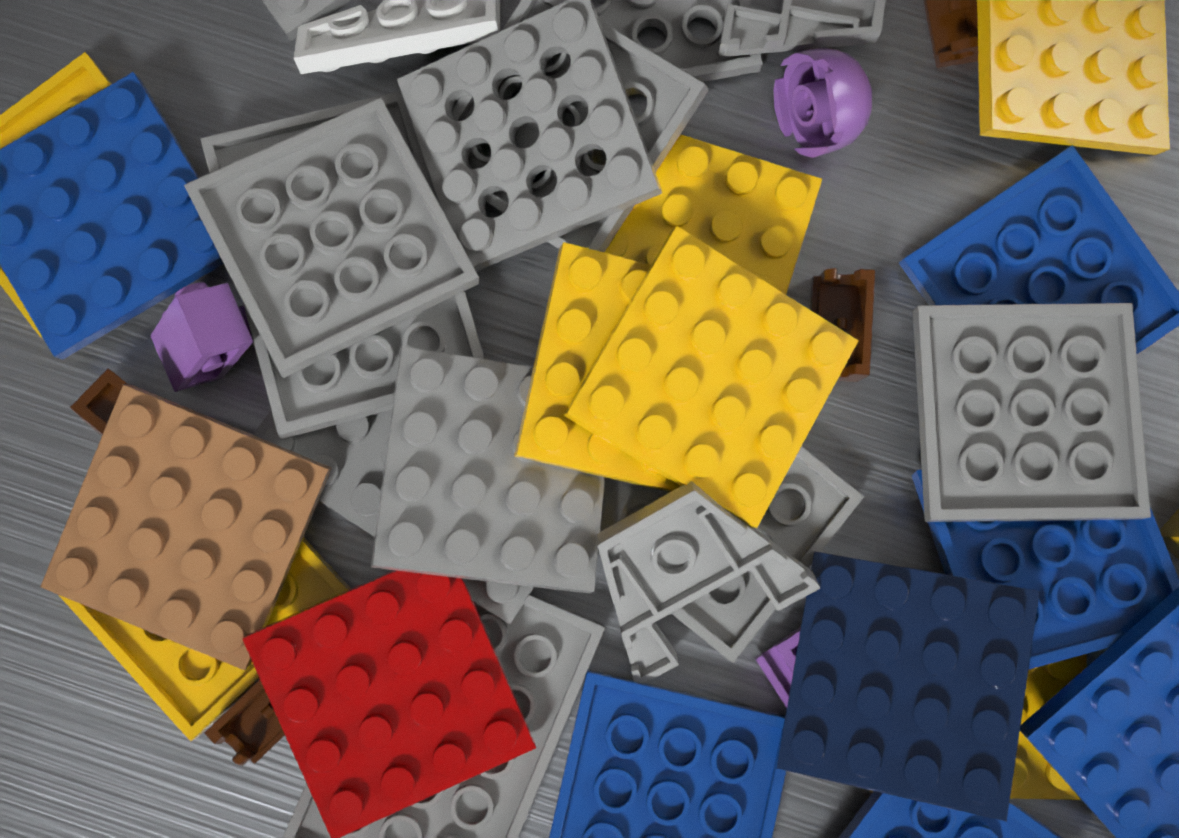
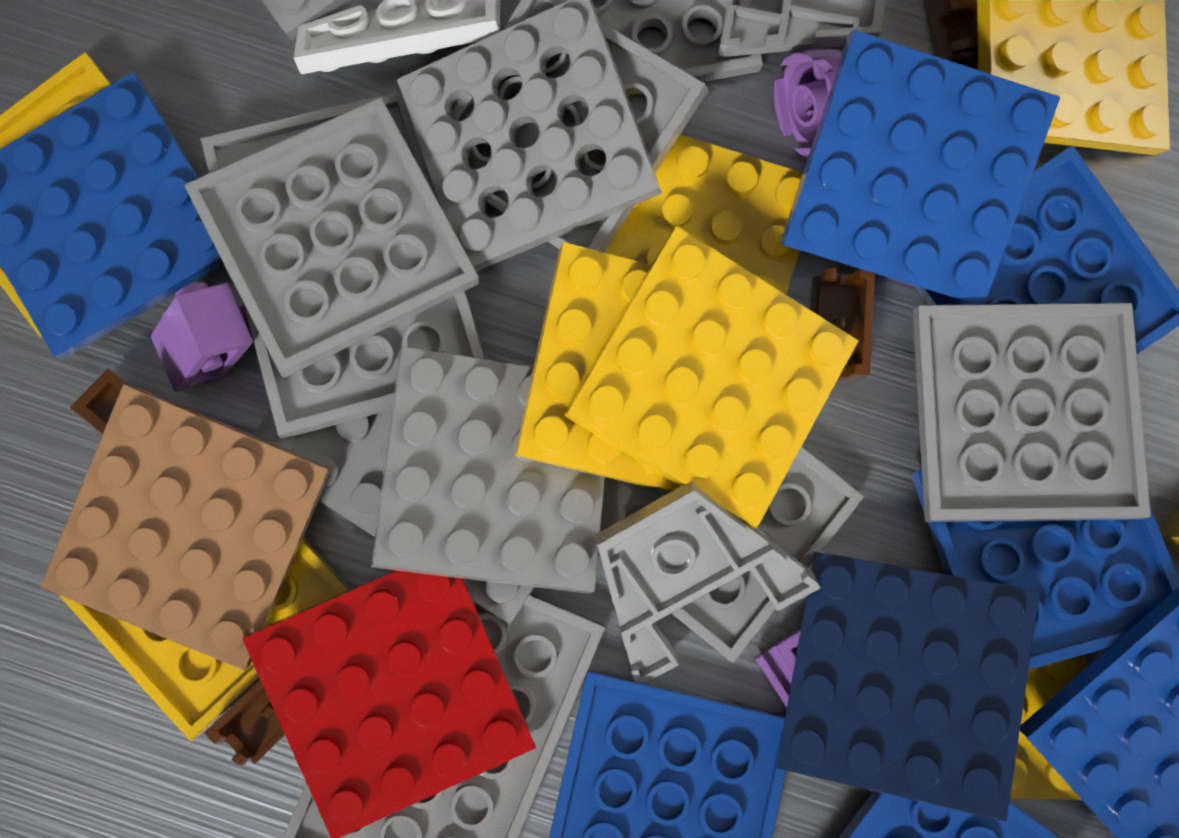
none -> blue plate [780,30,1061,305]

